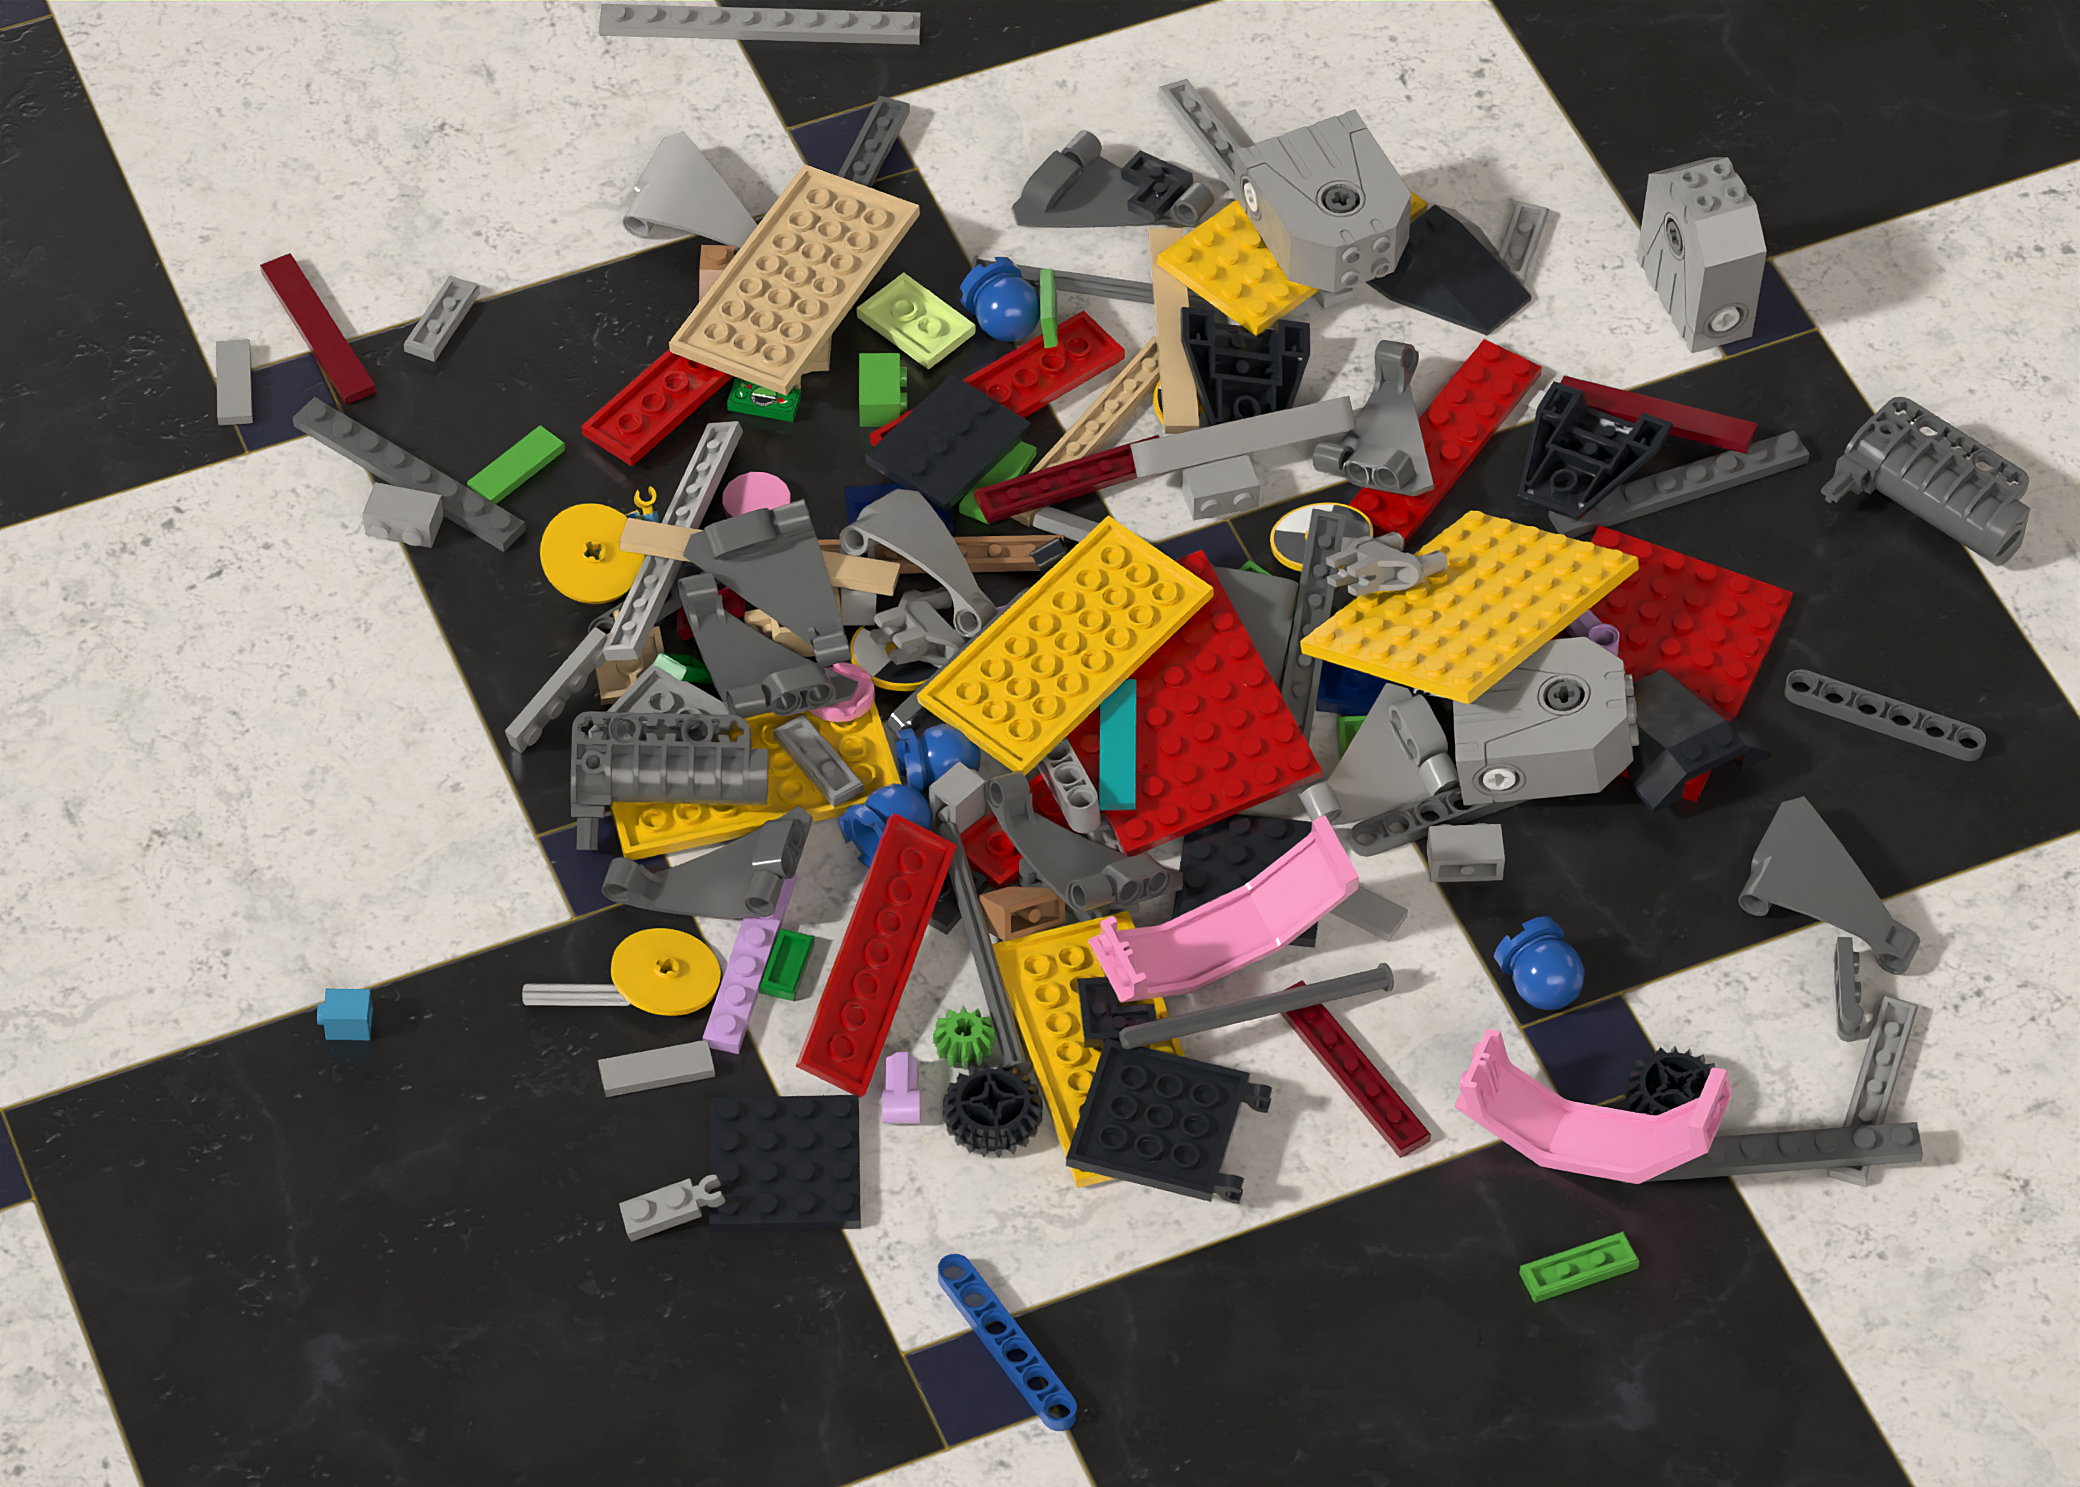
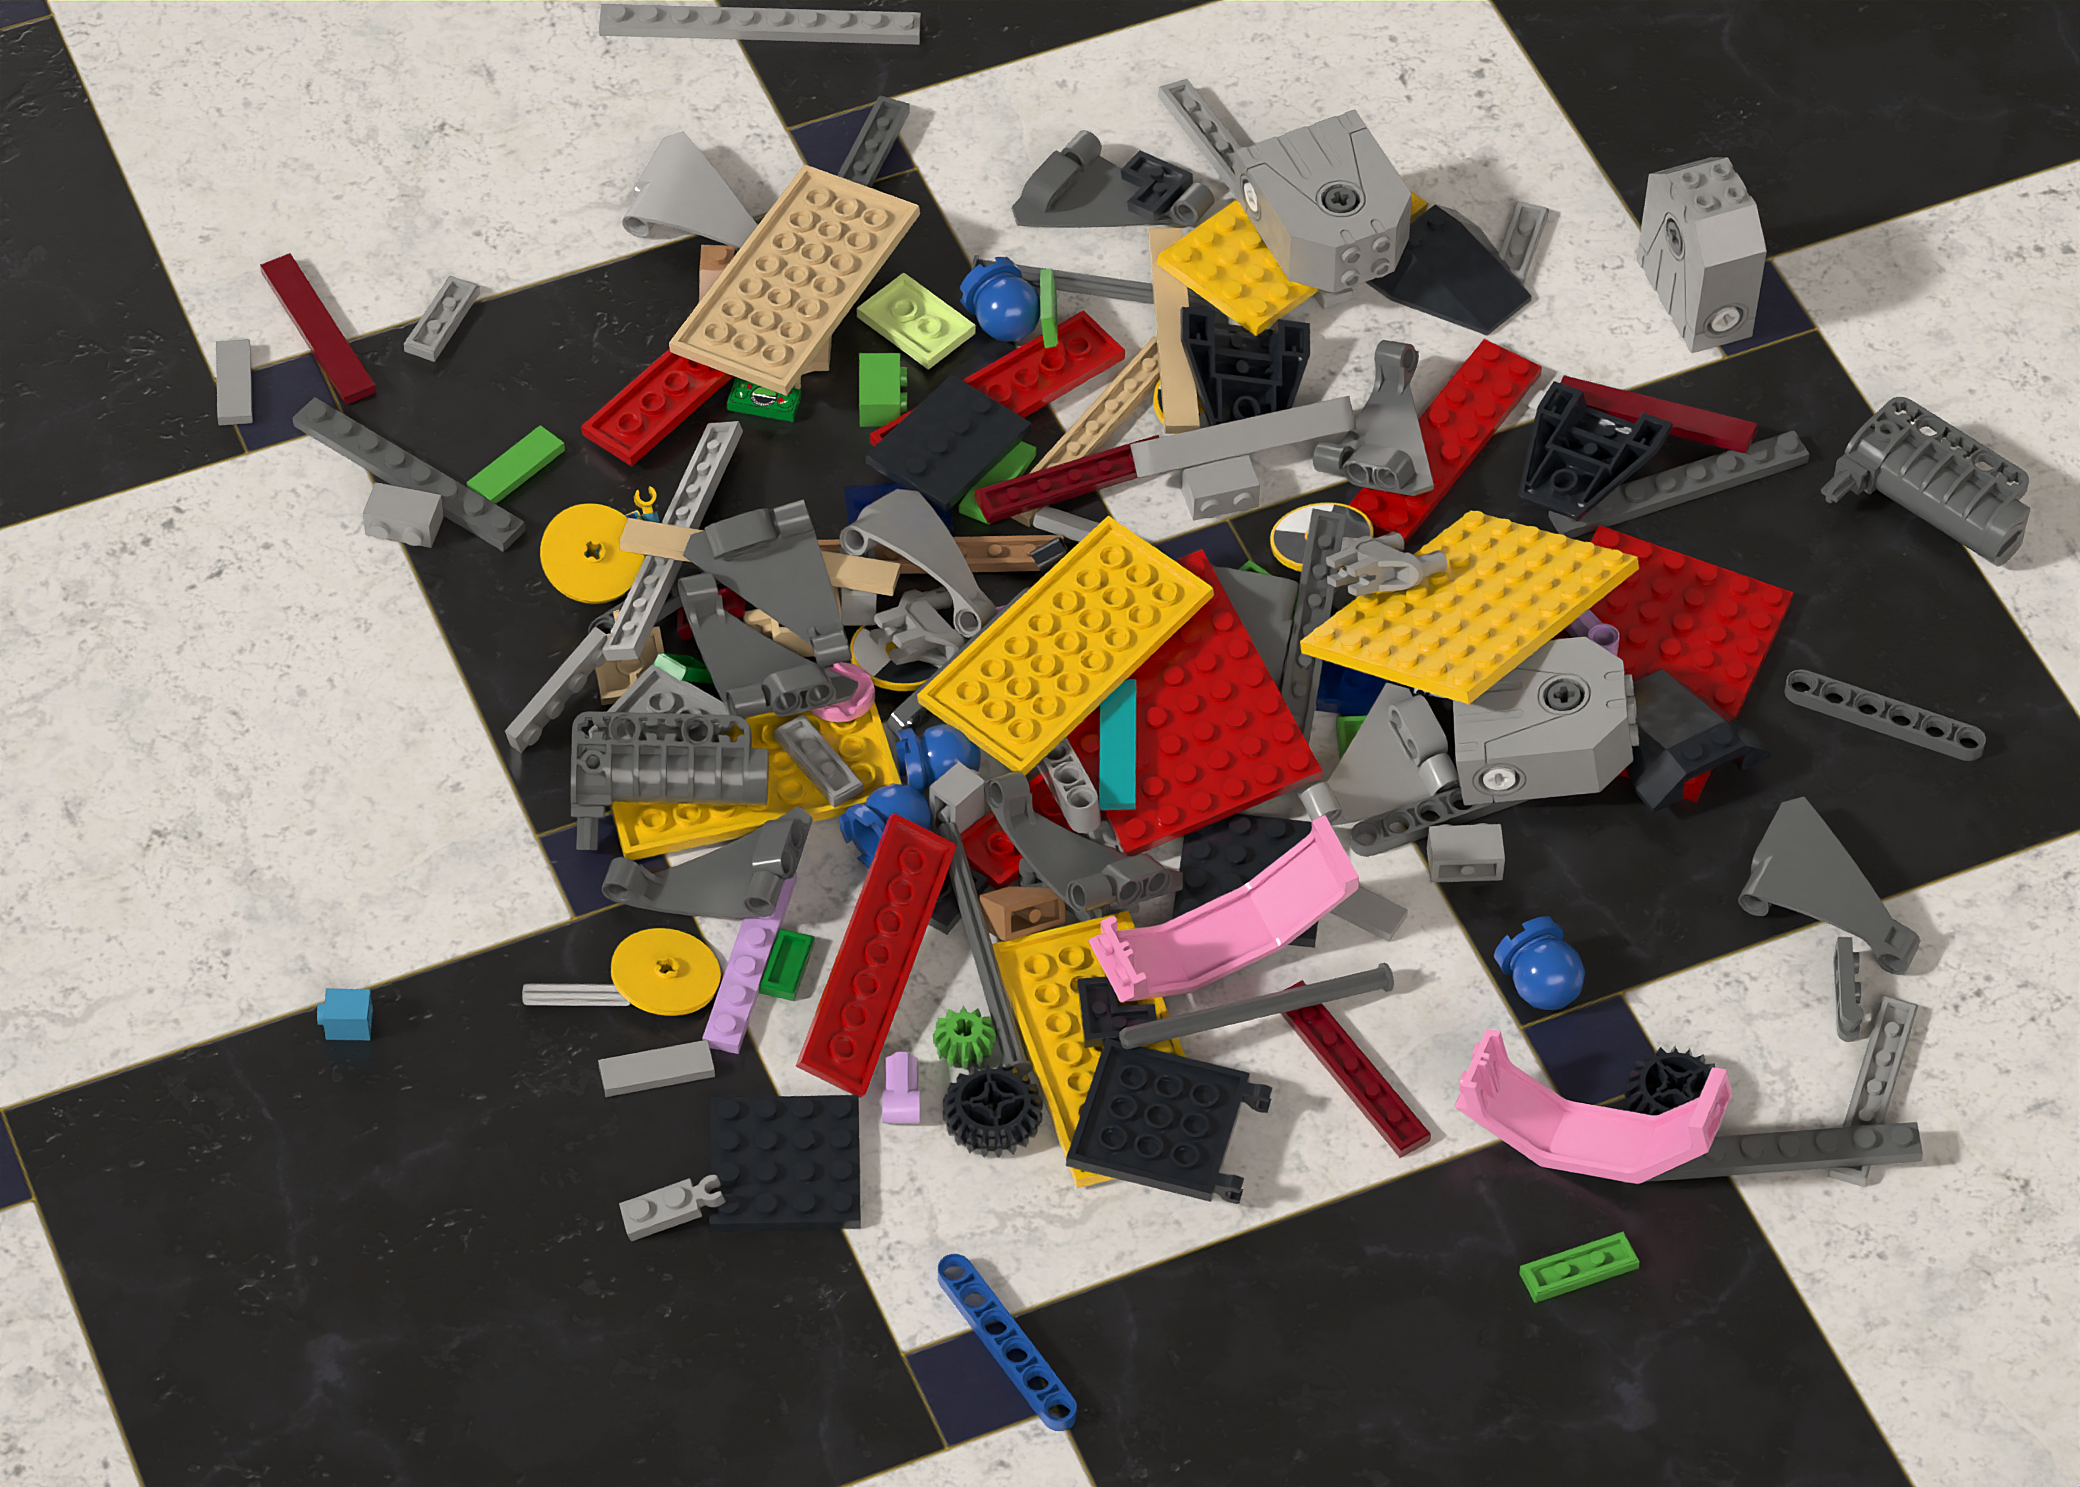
bright pink tile [722,472,791,519] -> none

